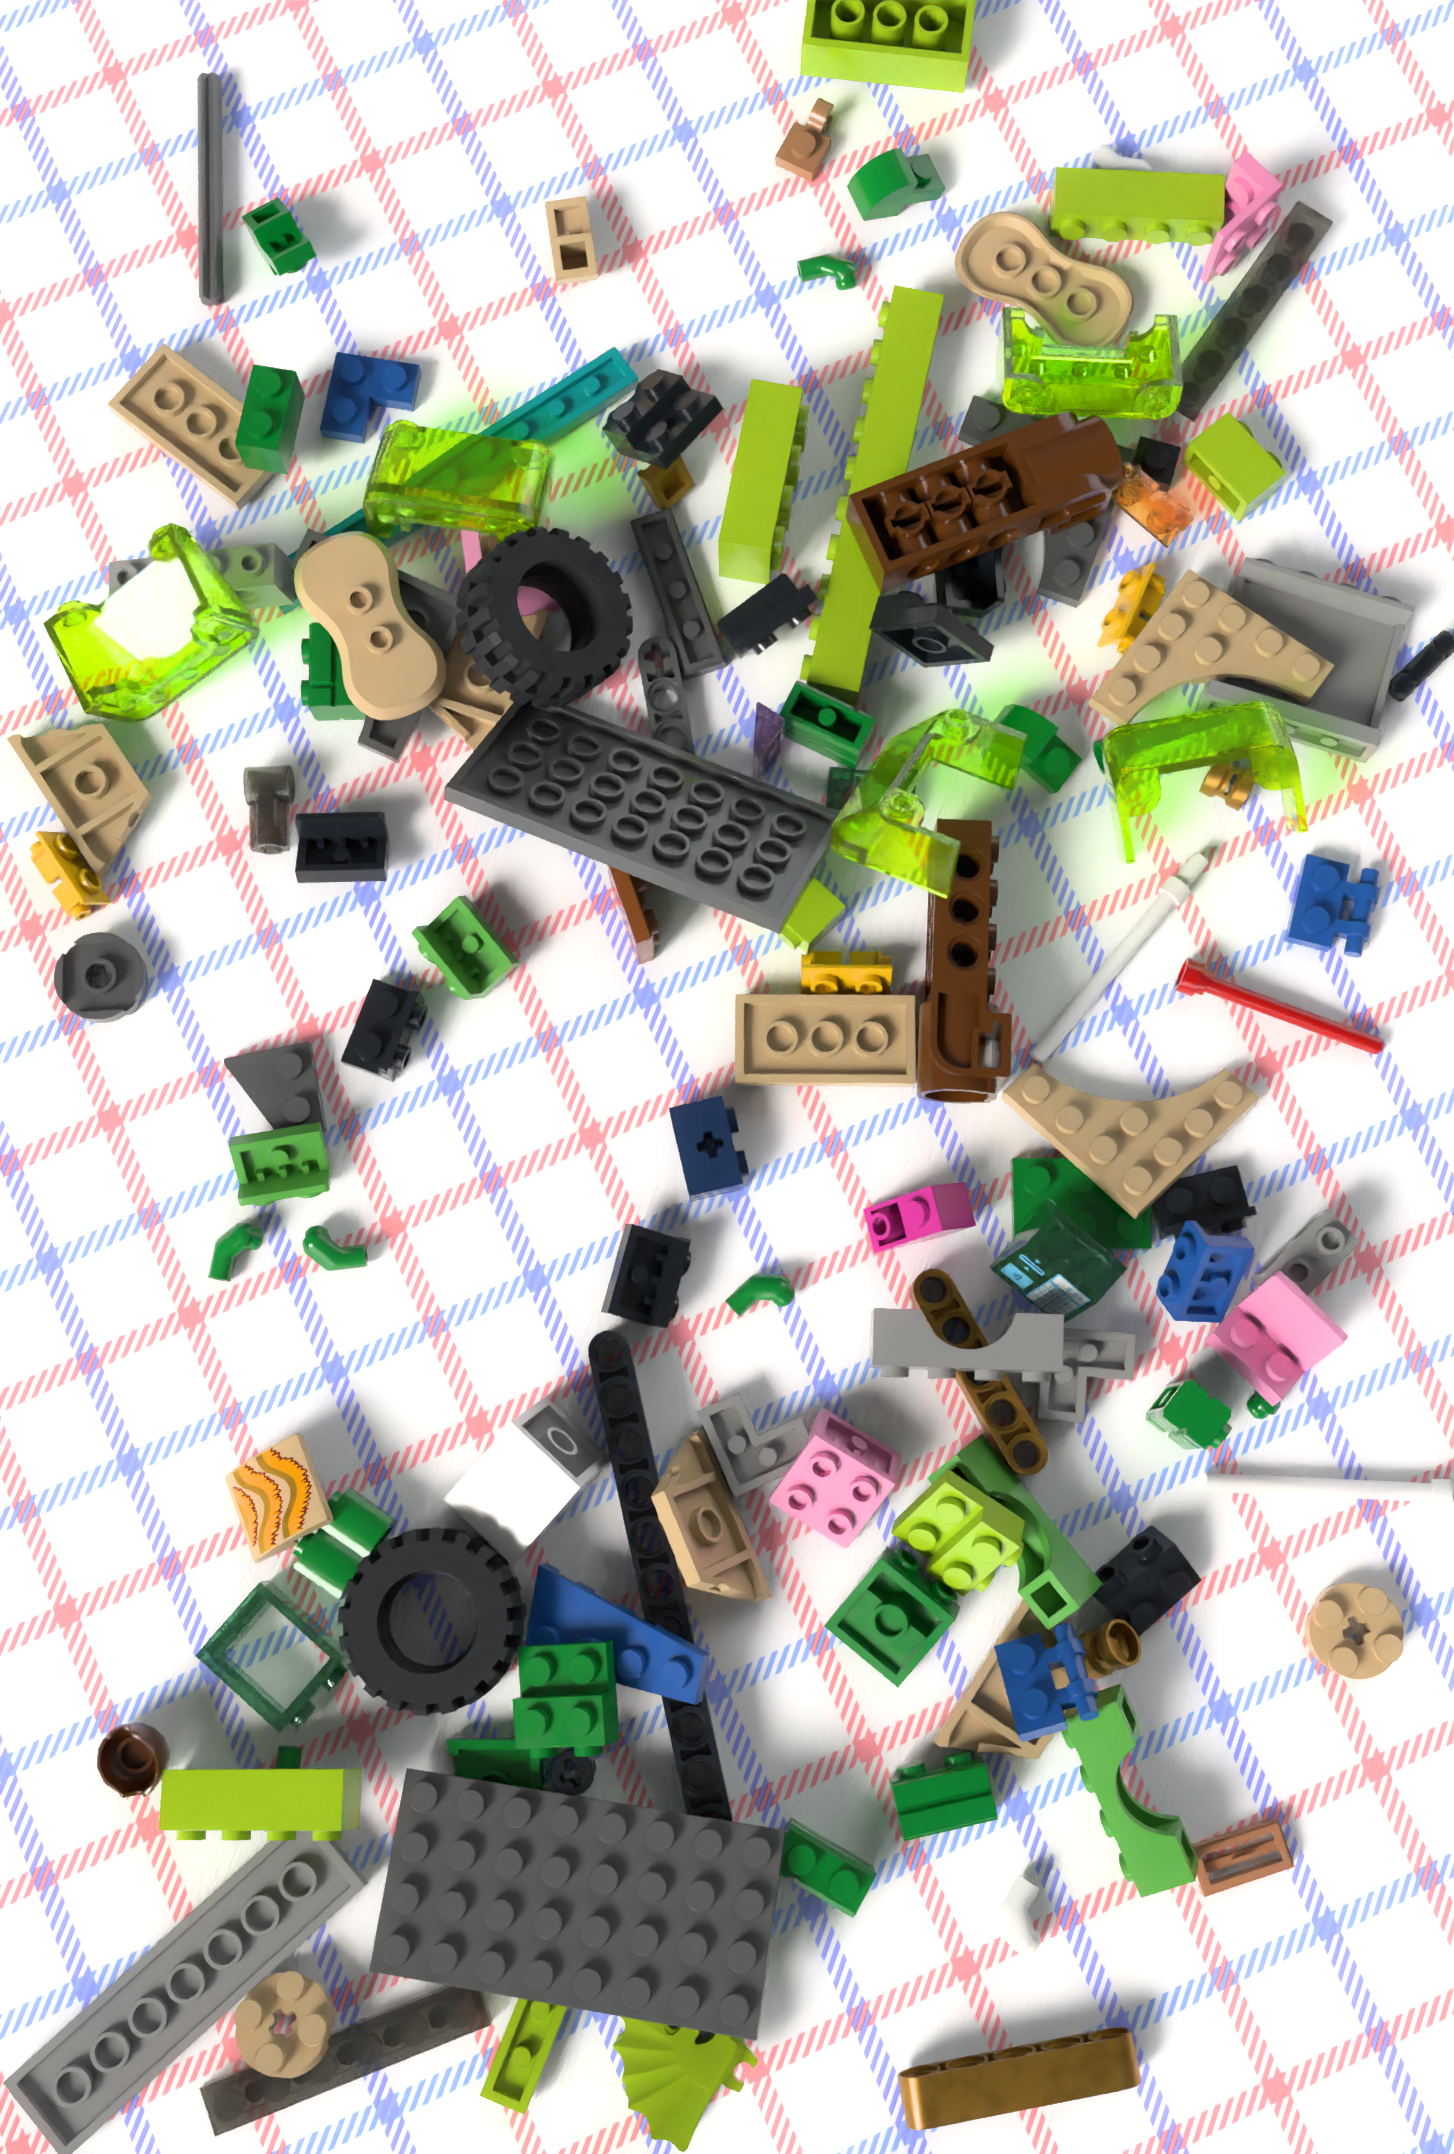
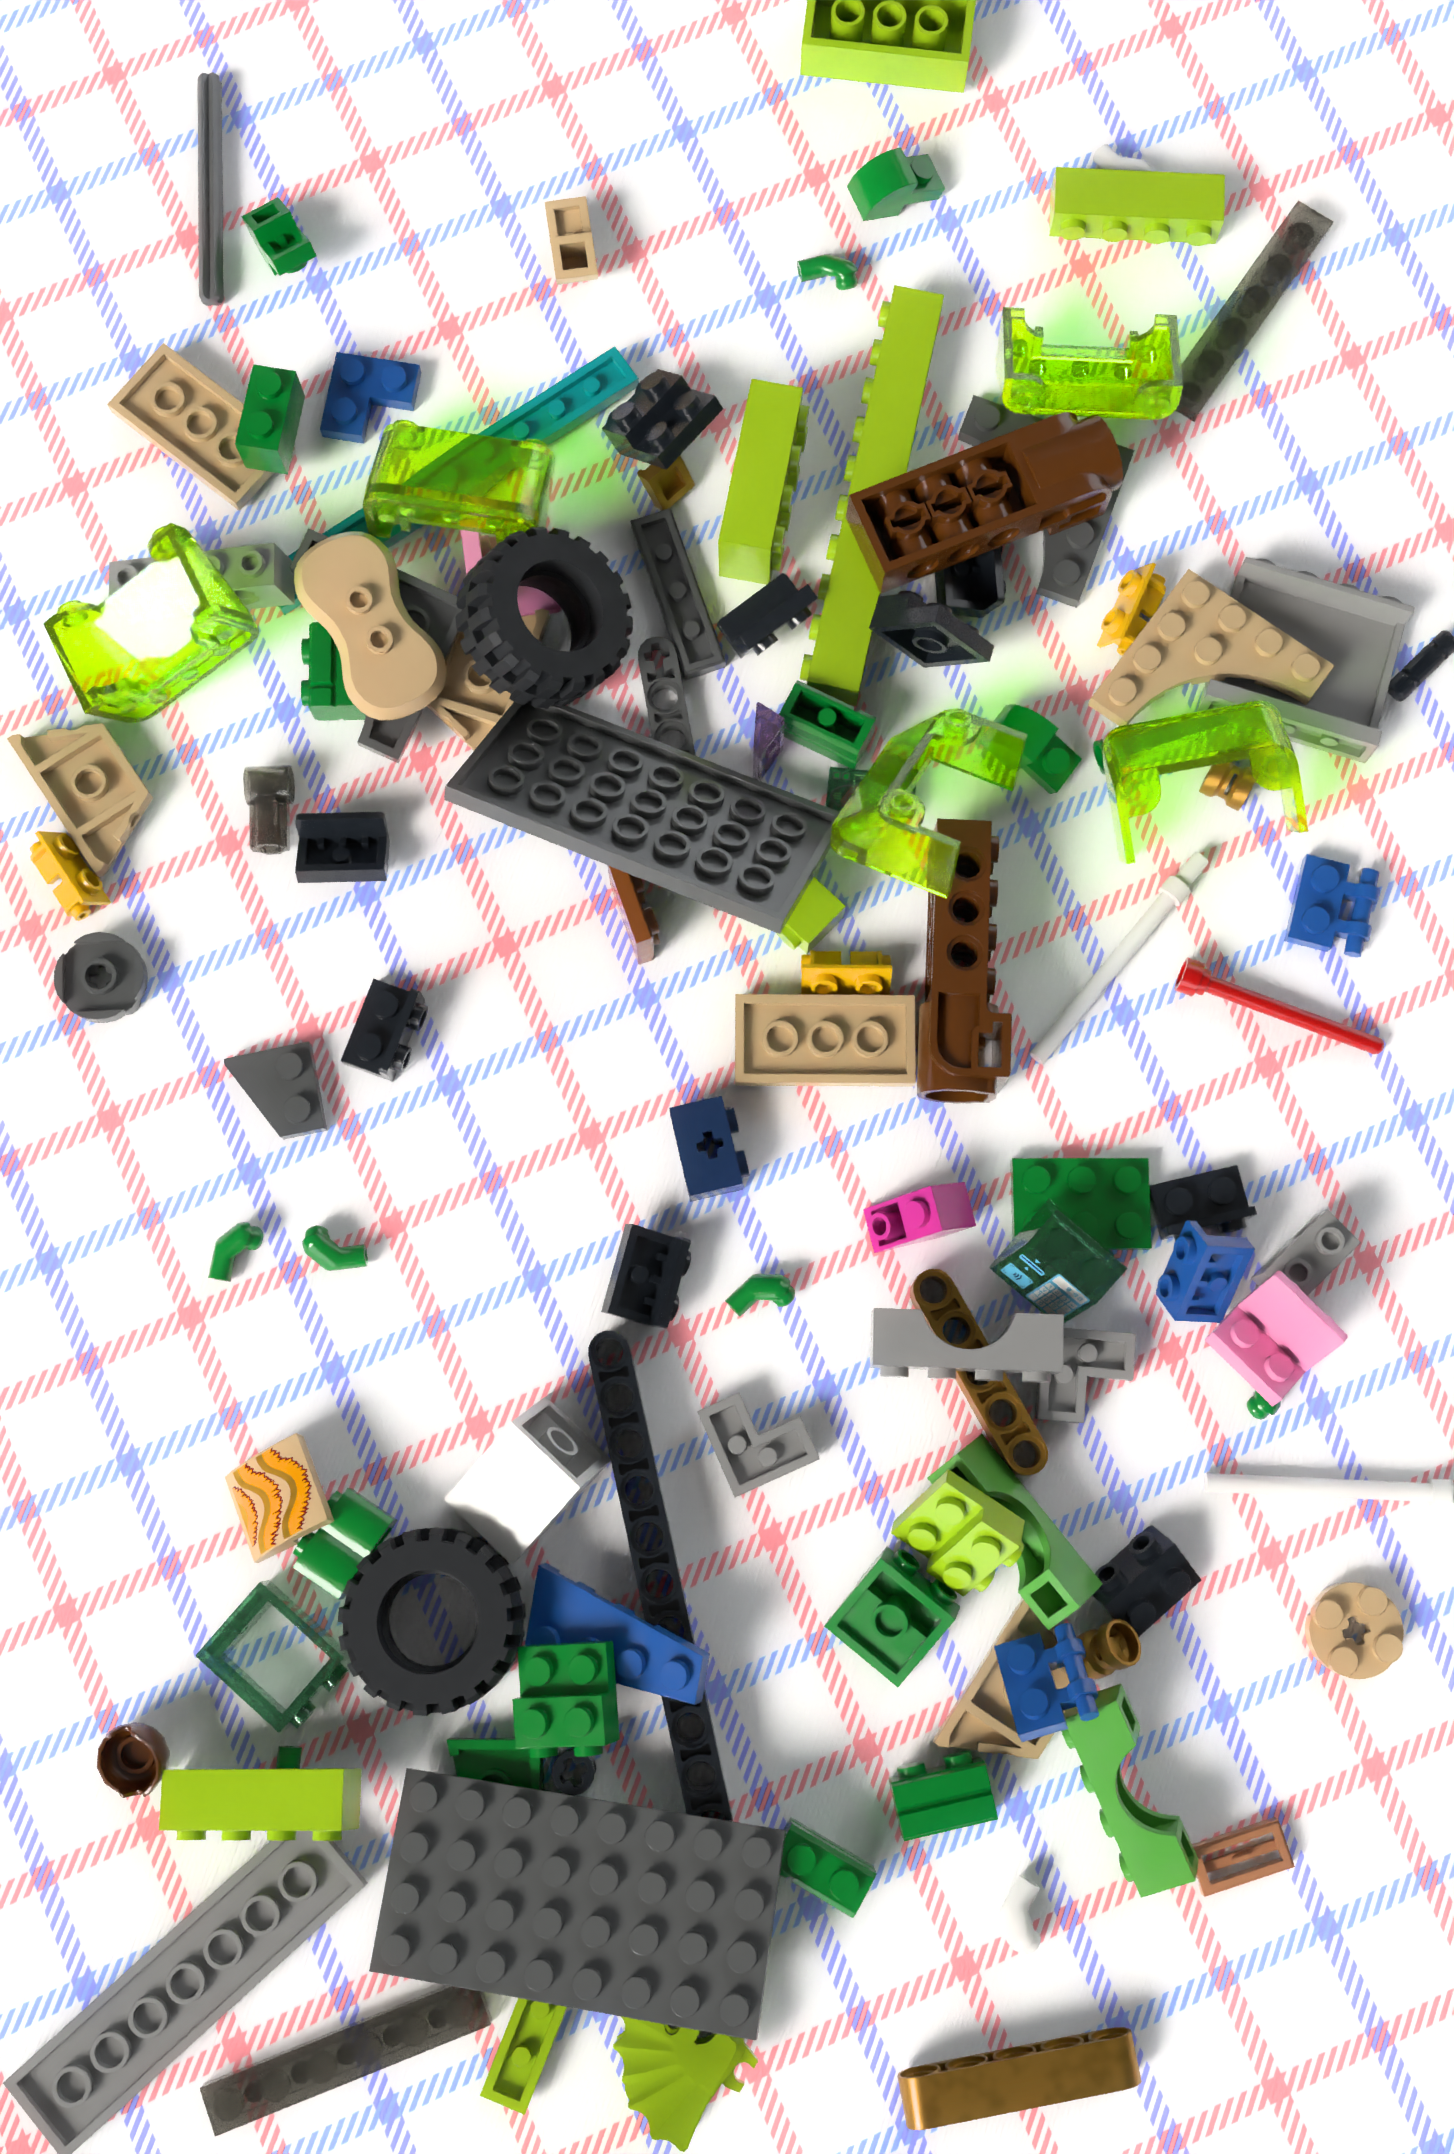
bright green bracket [229,1122,332,1206] -> none
tan plate [234,1971,336,2078] -> none
bright green bracket [411,895,520,1000] -> none
tan wing [651,1428,773,1603] -> none
bright pink bracket [769,1407,902,1548] -> none
medium nougat plate [775,98,834,182] -> none
tan plate [954,211,1134,354] -> none
tan plate [1001,1063,1260,1220] -> none
clear orange hinge [1110,461,1194,548] -> none
black plate [1127,436,1181,493] -> none
green brick [1145,1379,1232,1450] -> none
lime brick [1181,411,1286,523] -> none
bright pink bracket [1200,151,1283,284] -> none

